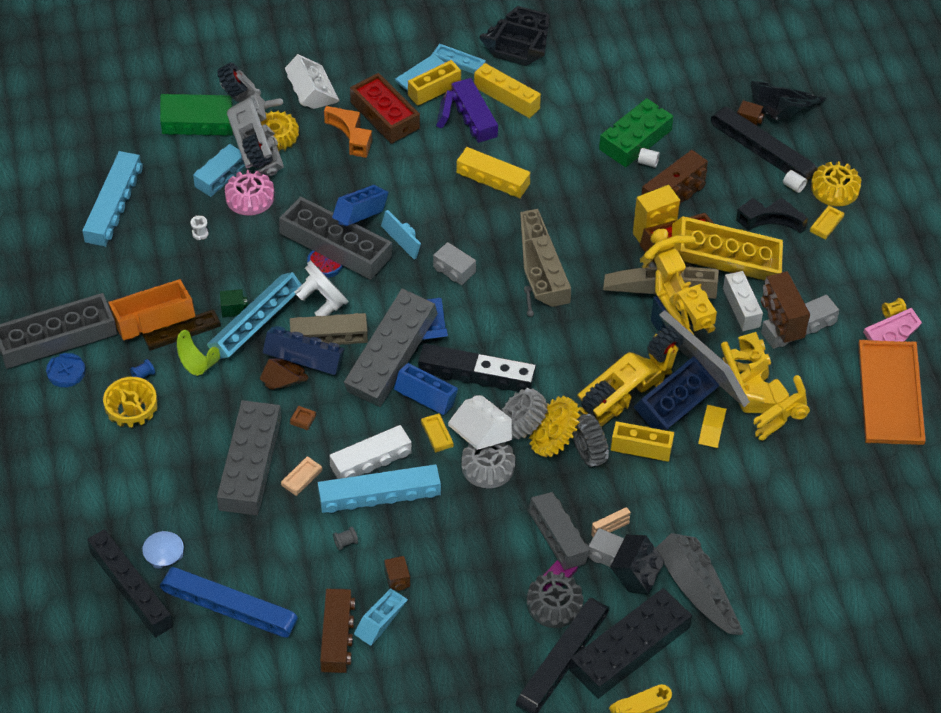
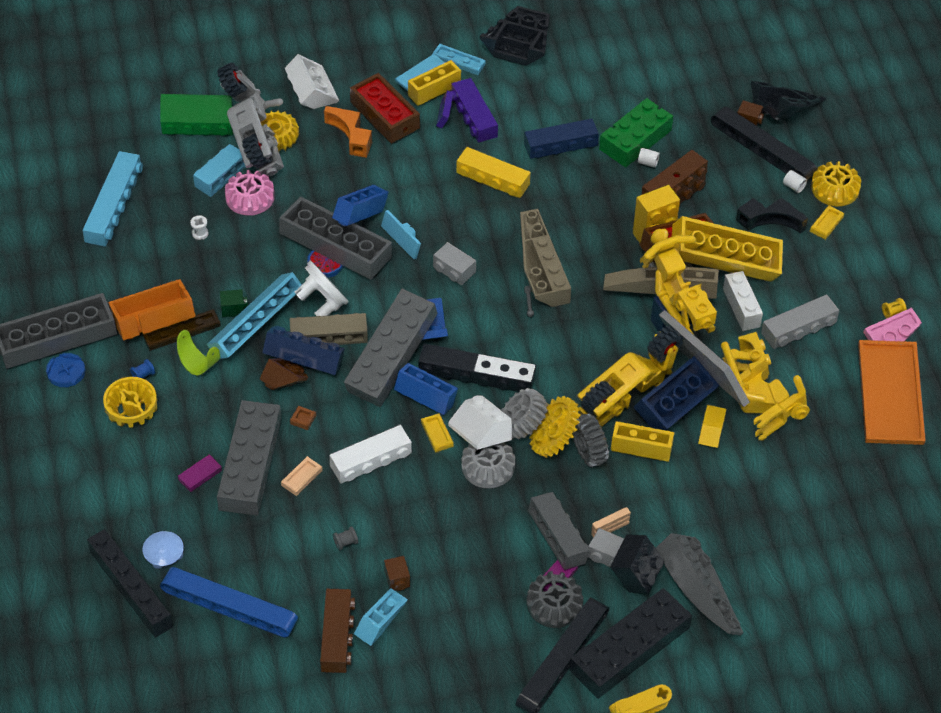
medium azure brick [318,464,441,513] -> none
yellow brick [474,63,541,118] -> none
reddish brown brick [761,271,810,343] -> none
none -> magenta tile [178,454,222,492]
none -> dark blue brick [524,119,599,159]

